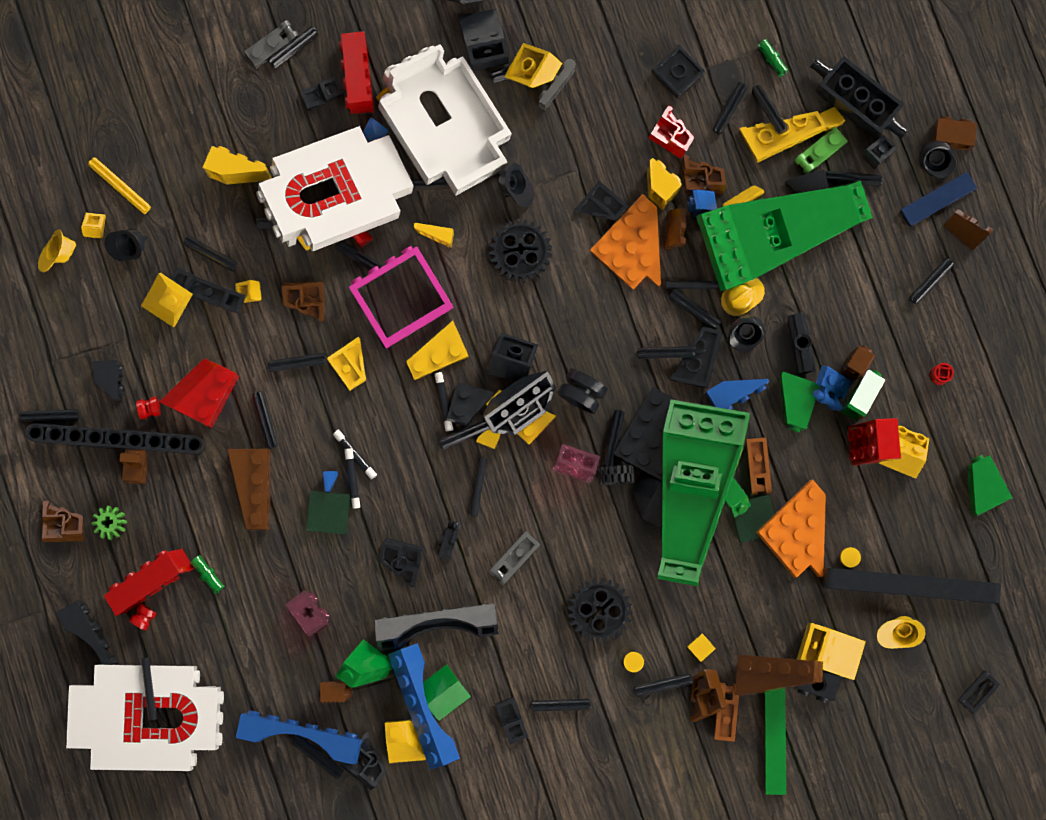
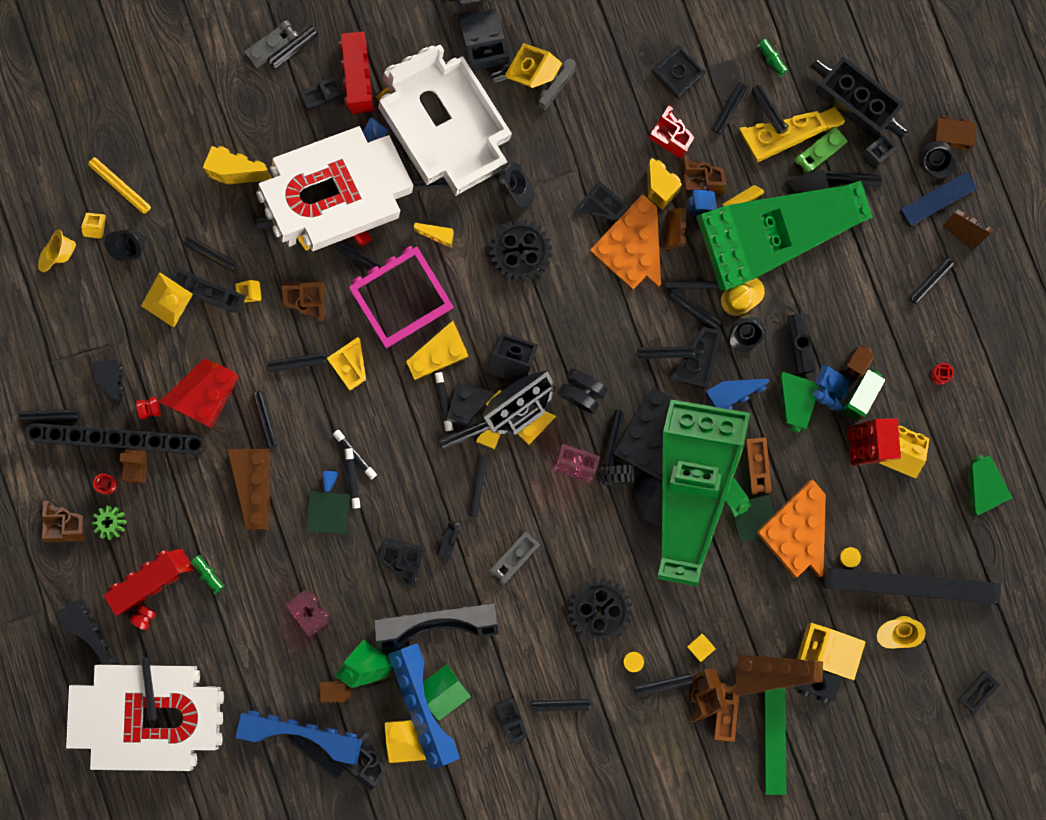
none -> red wheel [93,474,117,495]

